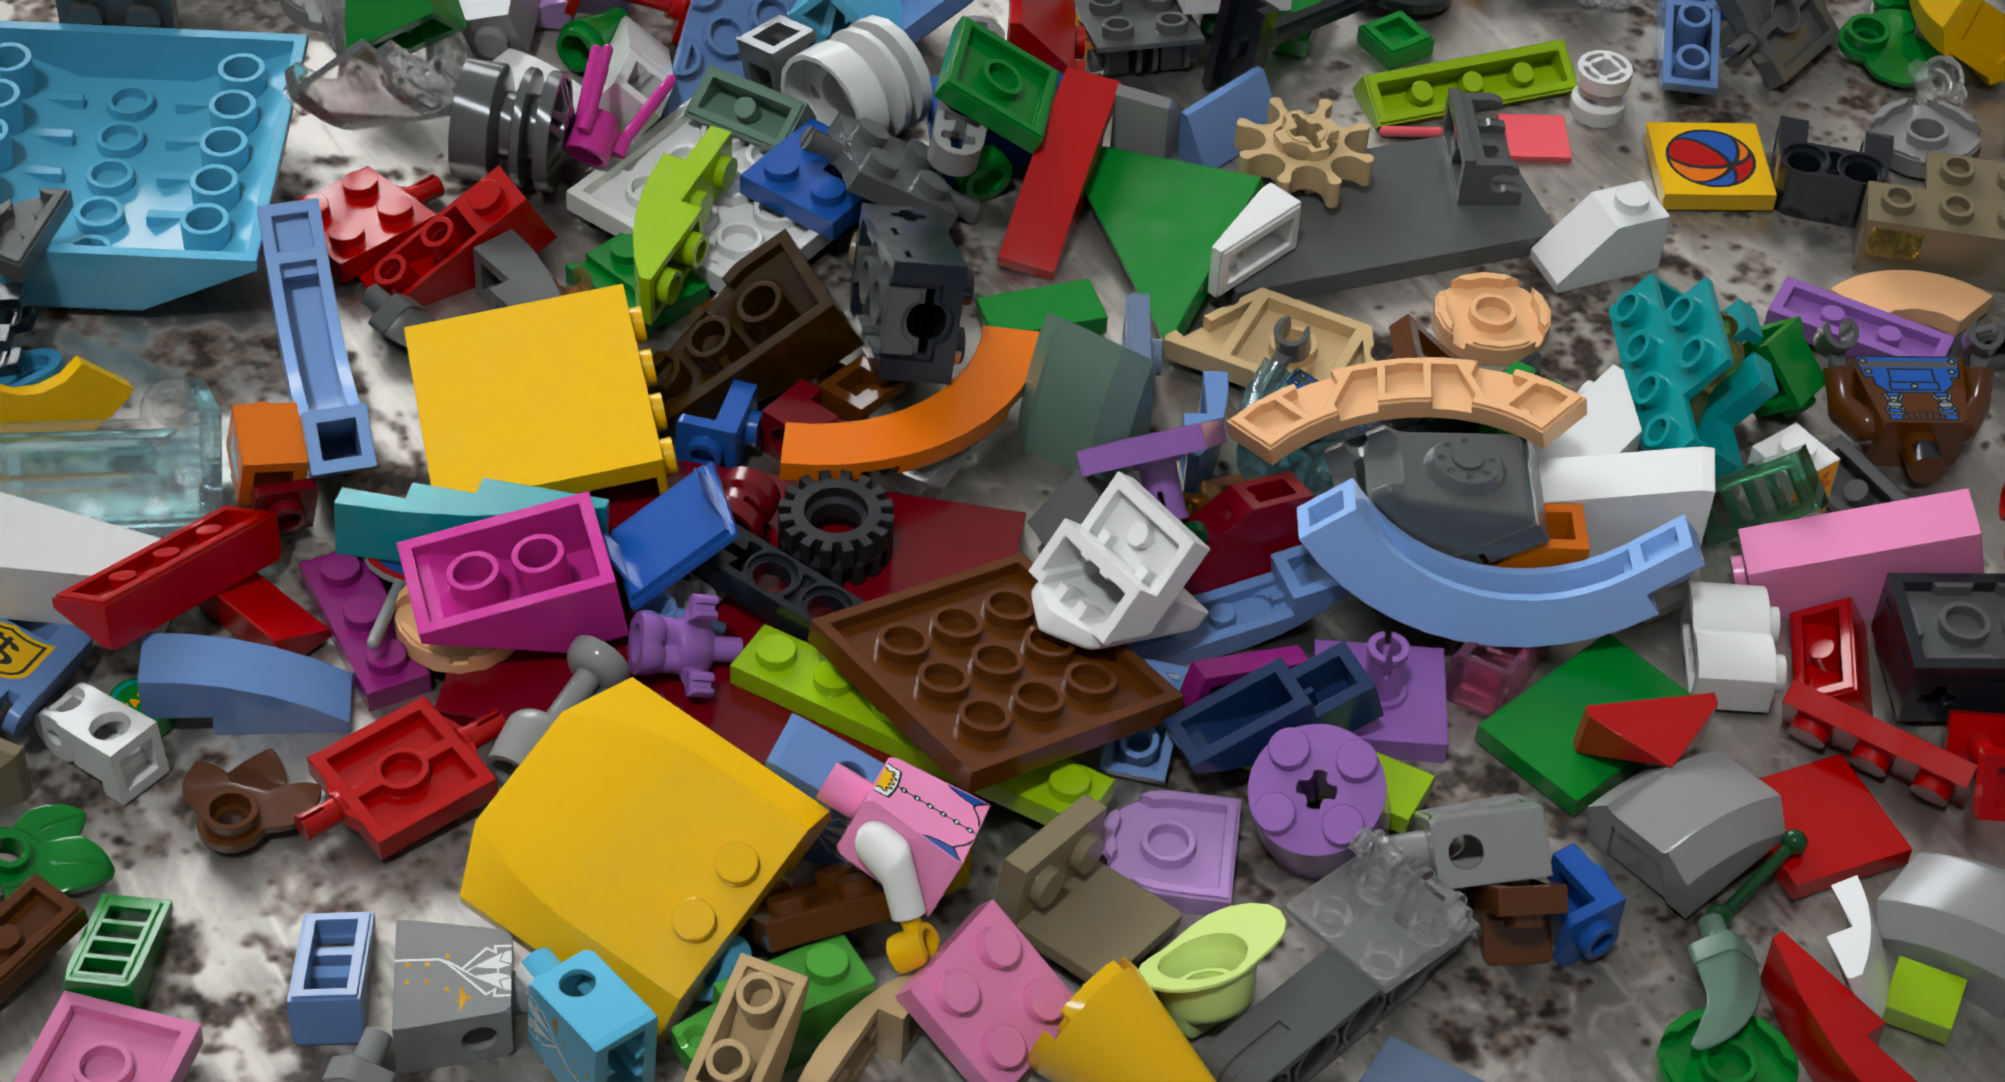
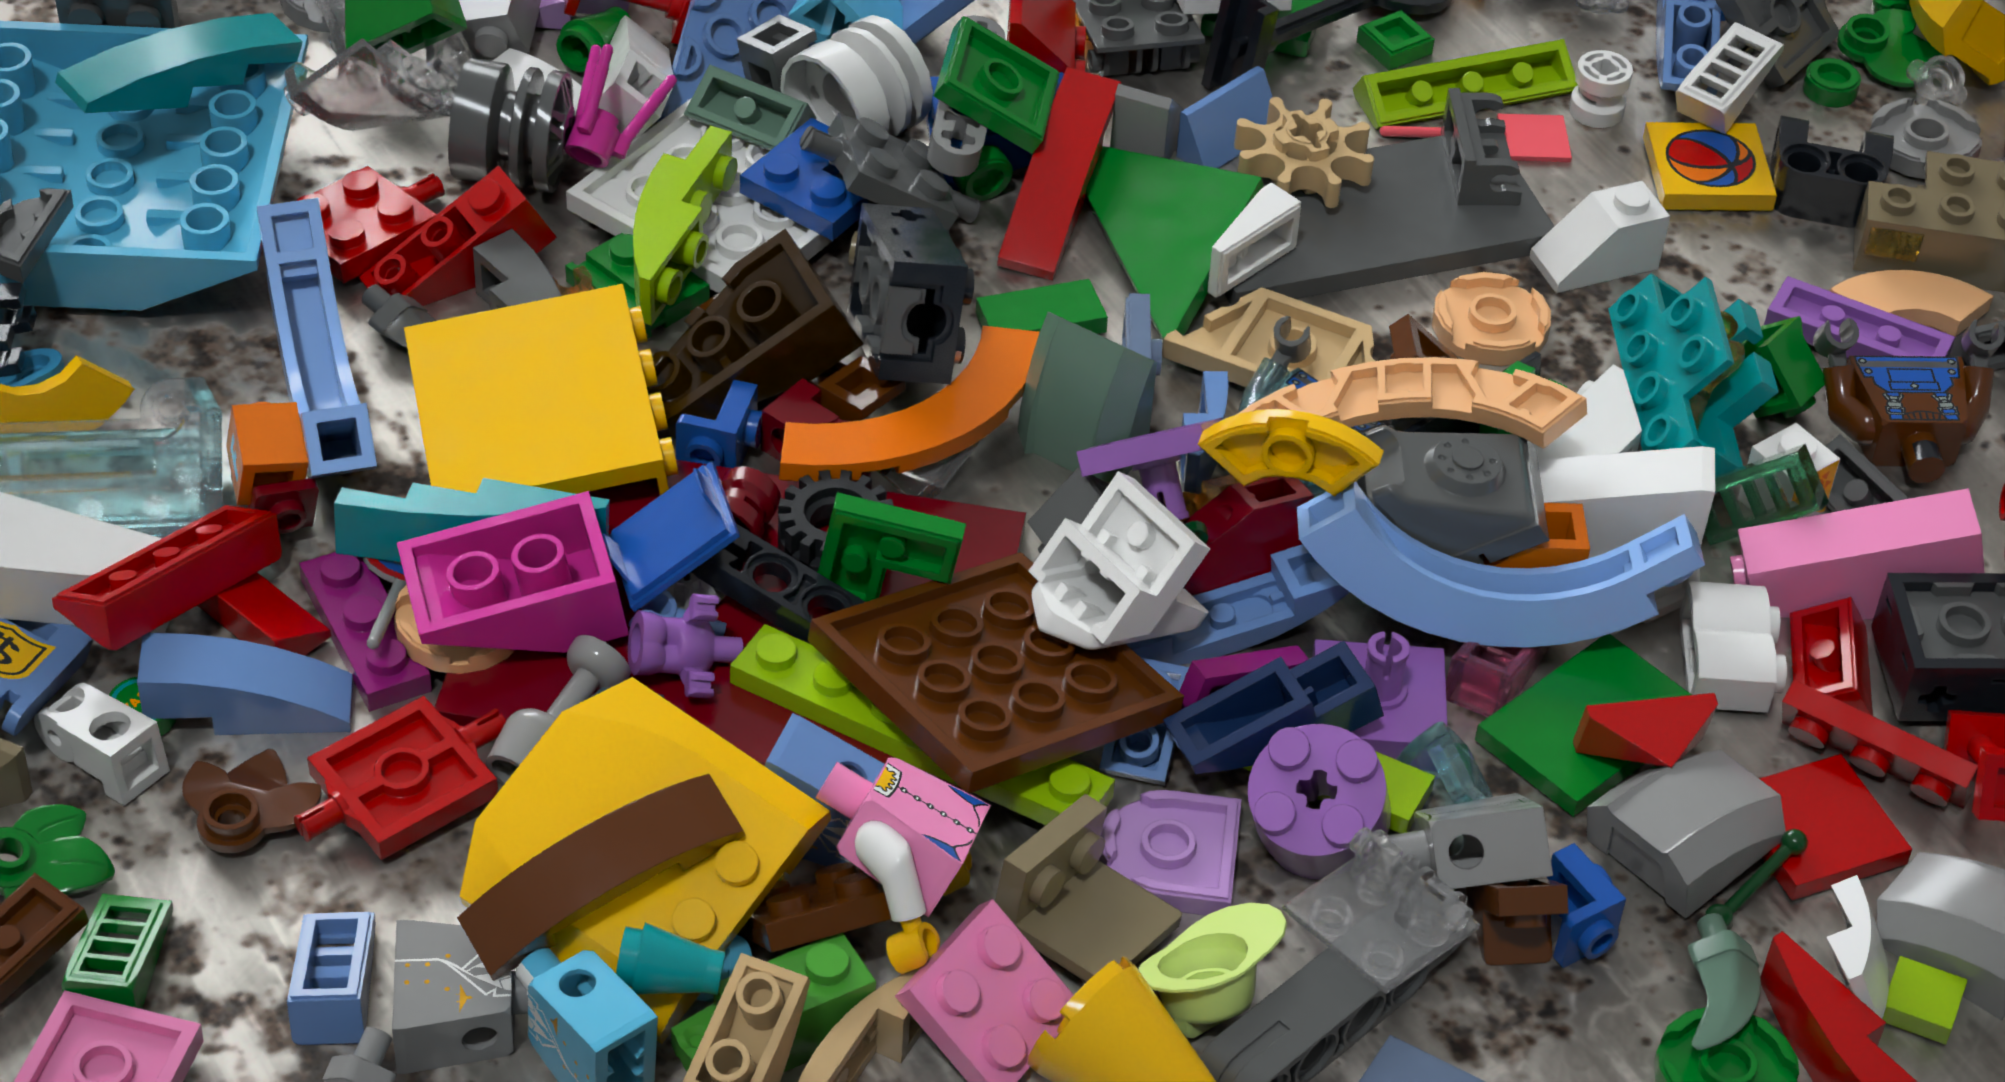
none -> teal slope [55,13,303,113]
none -> reddish brown slope [457,774,746,981]
none -> teal cone [616,922,726,995]
none -> green tile [818,492,966,602]
none -> yellow tile [1197,409,1384,497]
none -> clear light blue tile [1396,721,1493,804]
none -> white slope [1675,22,1784,134]
none -> green tile [1802,58,1861,108]

